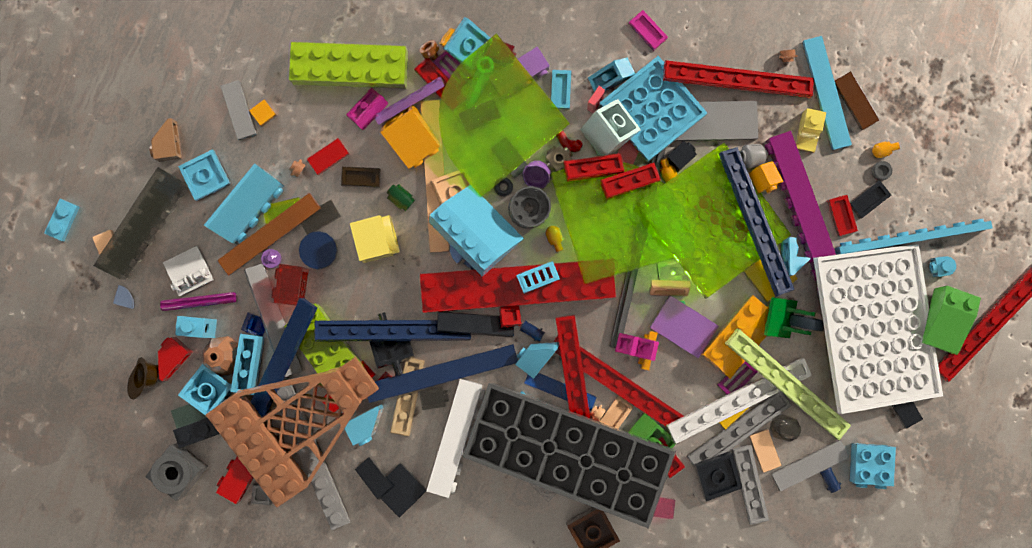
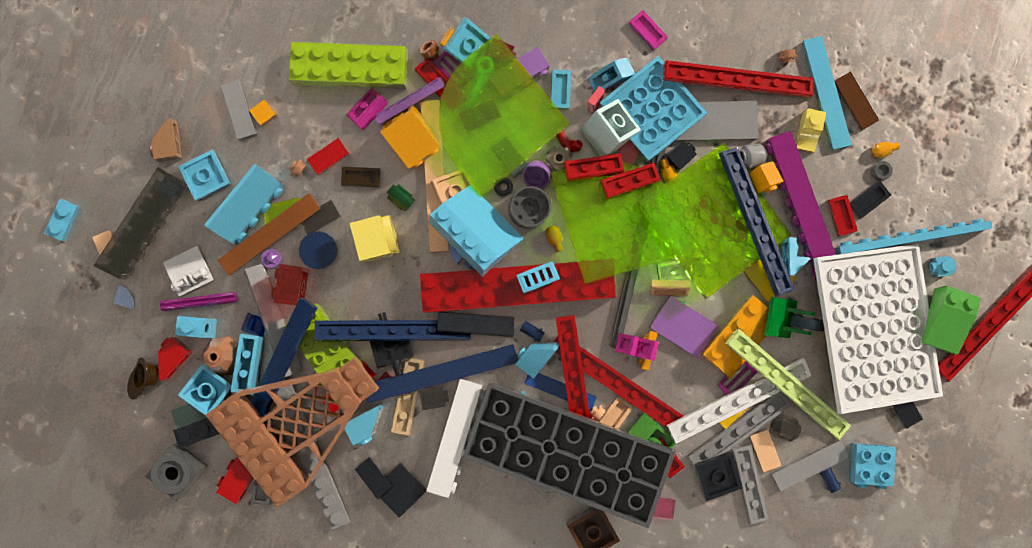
red plate [499,305,522,327] -> none

